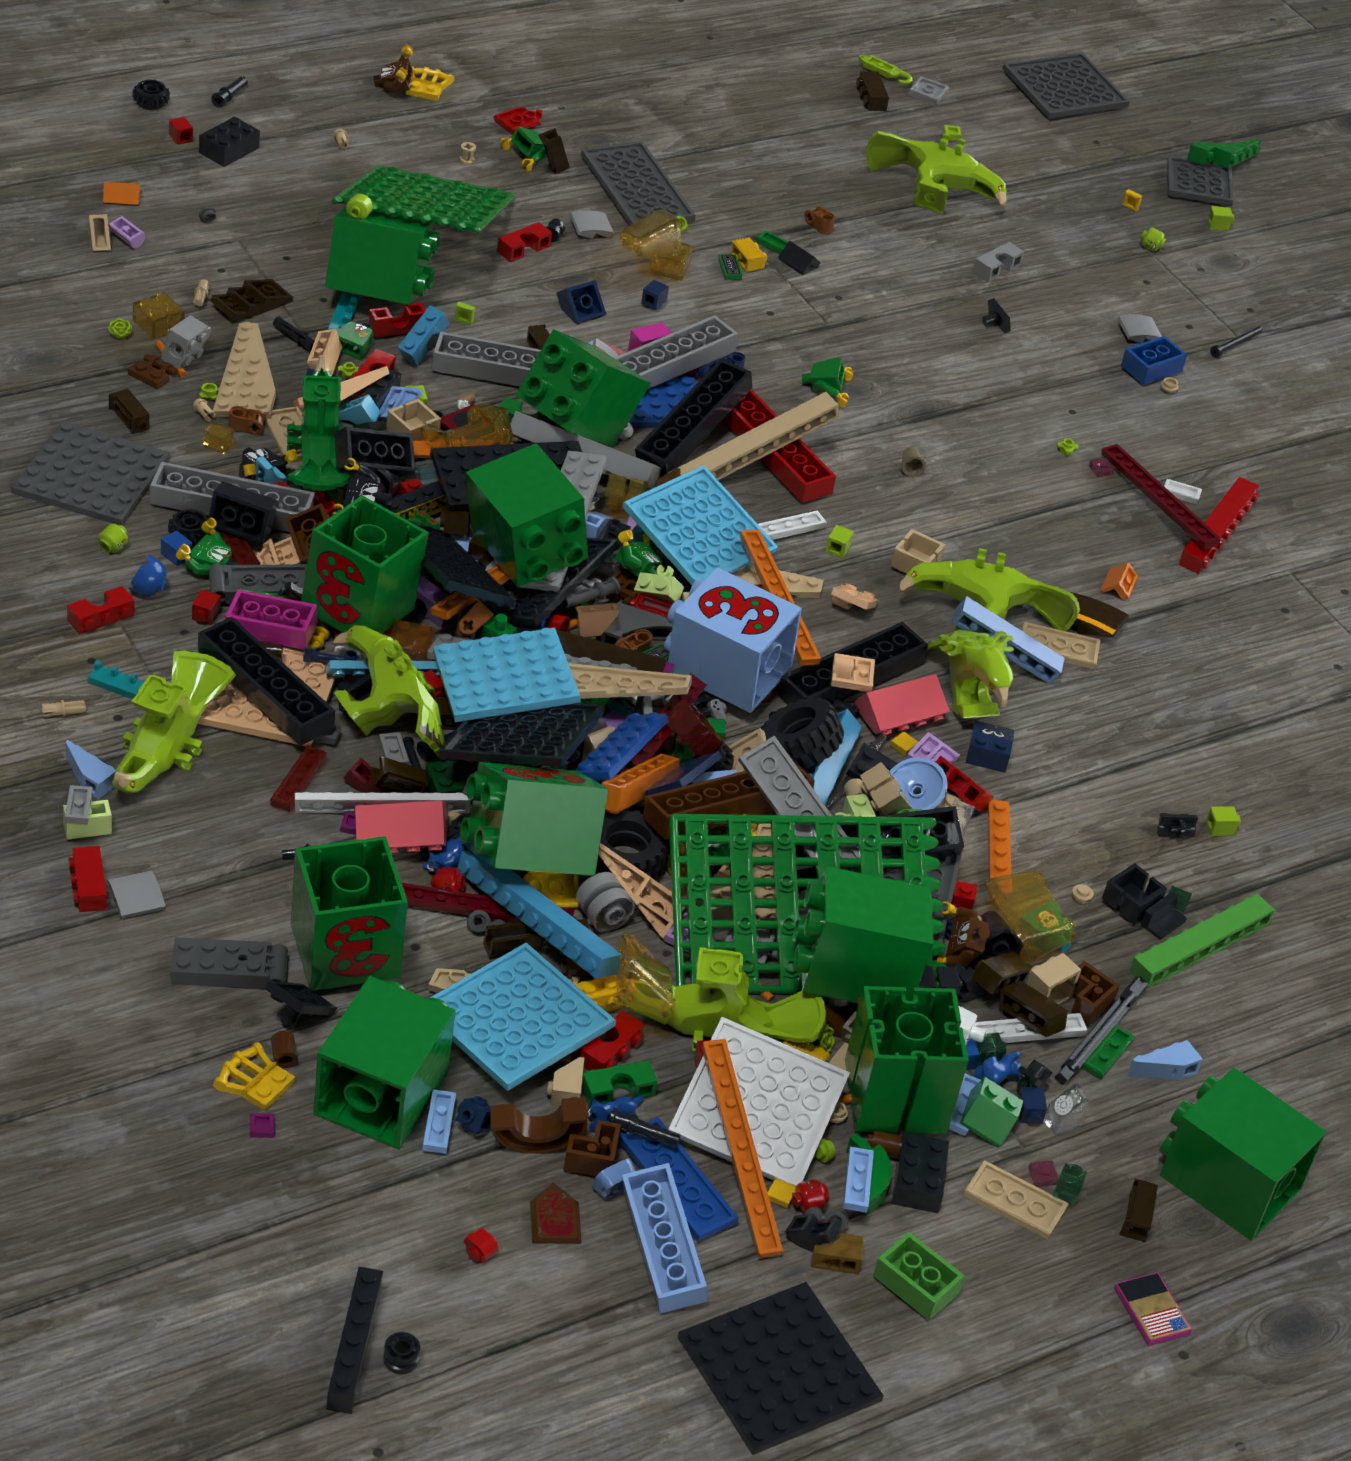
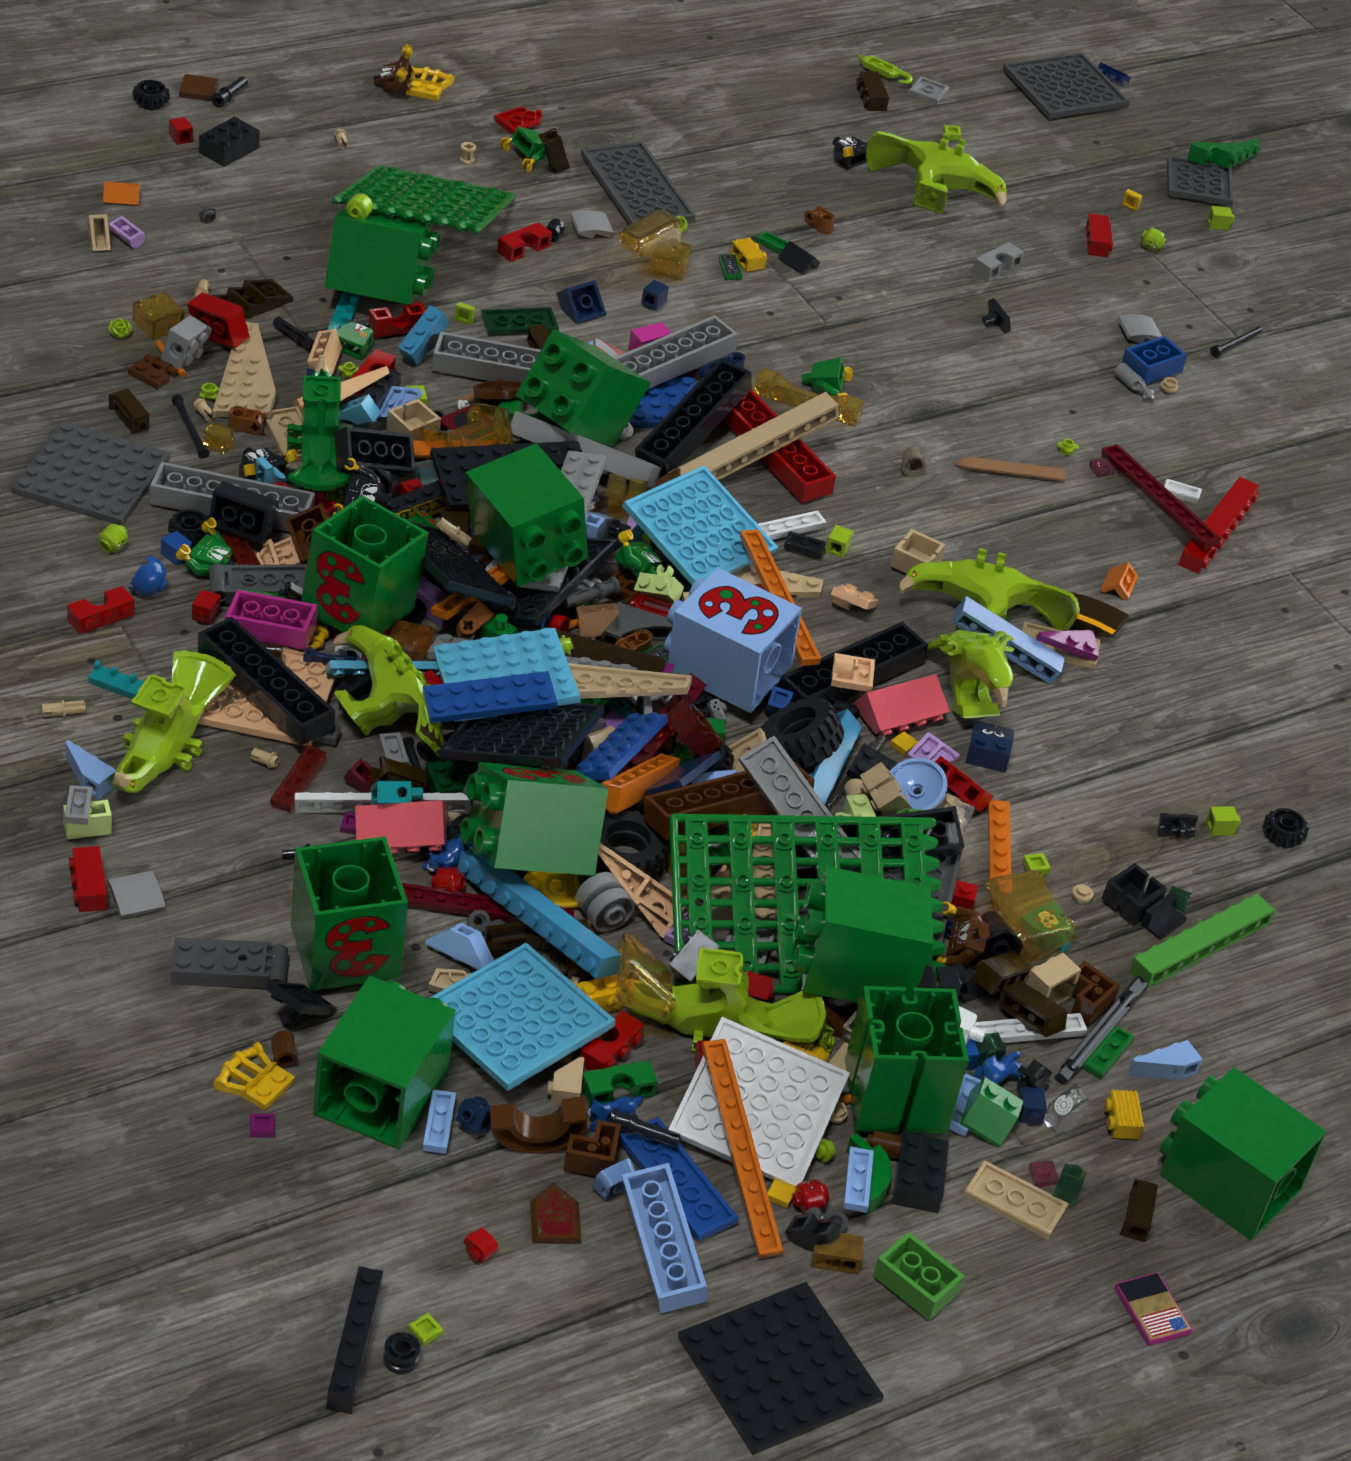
none -> black bar [171,394,210,459]
none -> reddish brown tile [179,74,218,101]
none -> red brick [187,292,250,349]
none -> tan pin [250,747,280,769]
none -> teal torso [371,781,423,805]
none -> lime tile [407,1313,444,1347]
none -> blue plate [422,671,557,723]
none -> light blue slope [425,923,494,970]
none -> tan axle [435,517,472,549]
none -> reddish brown piece [473,378,522,399]
none -> dark green tile [481,307,559,337]
none -> lime plate [559,635,574,655]
none -> brick [669,930,720,985]
none -> red brick [745,971,775,1002]
none -> clear yellow arch [753,367,865,427]
none -> blue brick [764,686,793,713]
none -> black plate [784,531,826,559]
none -> black torso [832,136,867,170]
none -> medium nougat piece [955,457,1065,481]
none -> lime plate [1022,853,1051,876]
none -> magenta wing [1036,630,1099,661]
none -> red brick [1085,213,1113,258]
none -> clear blue plate [1098,62,1131,83]
none -> yellow brick [1104,1089,1144,1139]
none -> light grey wheel [1114,363,1155,400]
none -> black gear [1262,808,1309,848]

